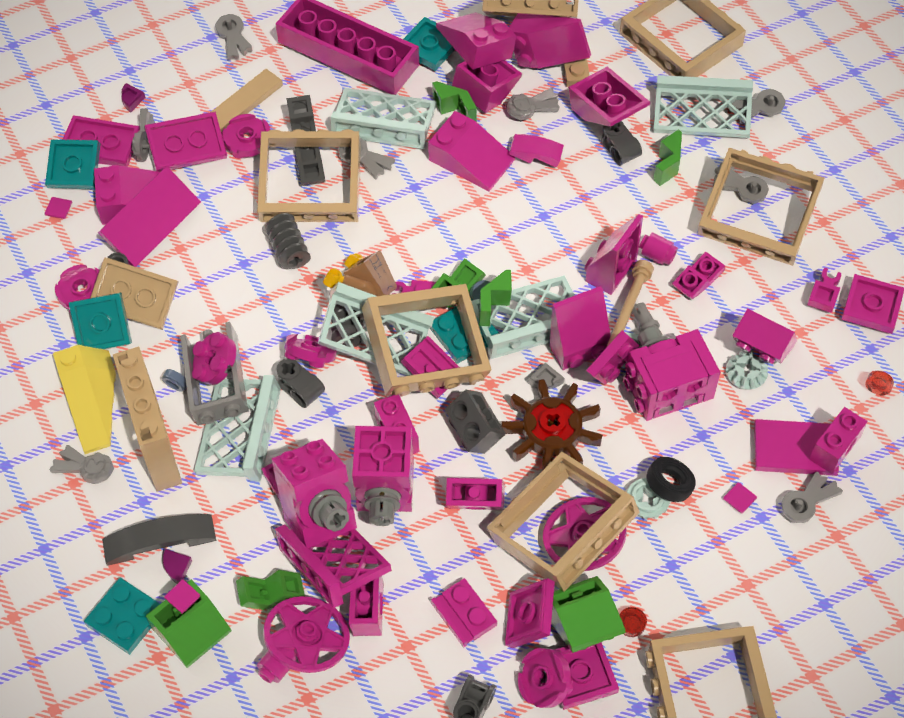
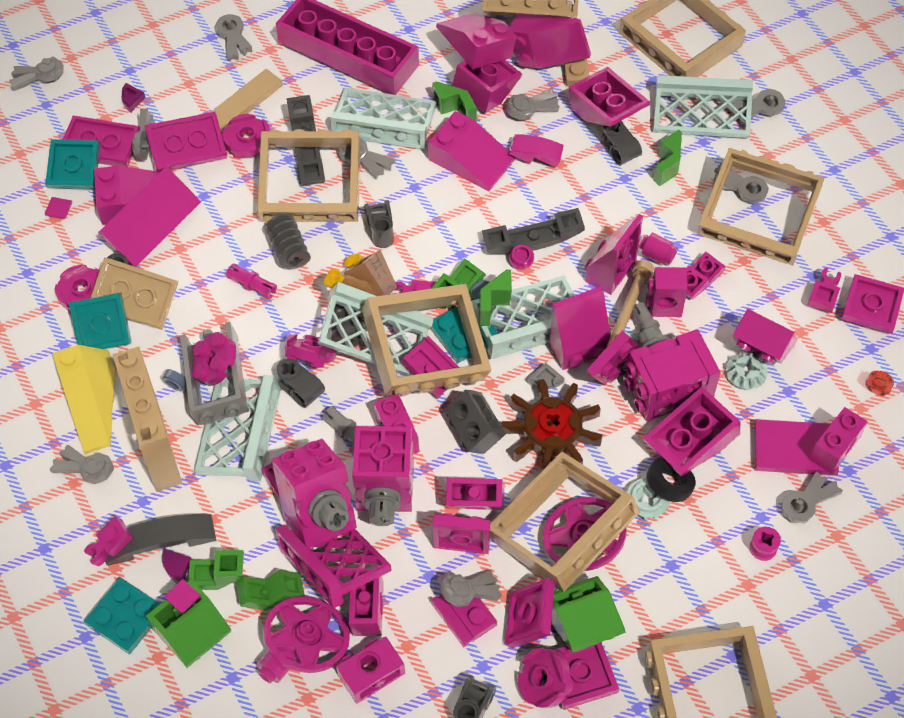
teal plate [403,17,455,71] -> none
clear red tile [619,607,647,637] -> none
dark pink piece [723,482,757,514] -> none
none -> light grey piece [9,56,64,91]
none -> dark pink plate [84,516,134,567]
none -> bright green slope [188,550,244,590]
none -> dark pink pin [226,263,277,299]
none -> light grey pin [322,406,357,445]
none -> dark pink brick [336,636,406,704]
none -> dark grey piece [364,200,394,248]
none -> dark pink plate [432,513,490,555]
none -> light grey piece [440,570,502,607]
none -> dark grey slope [482,208,585,254]
none -> dark pink plate [509,245,534,269]
none -> dark pink slope [643,386,741,476]
none -> dark pink brick [646,267,687,317]
none -> dark pink wheel [750,526,781,561]

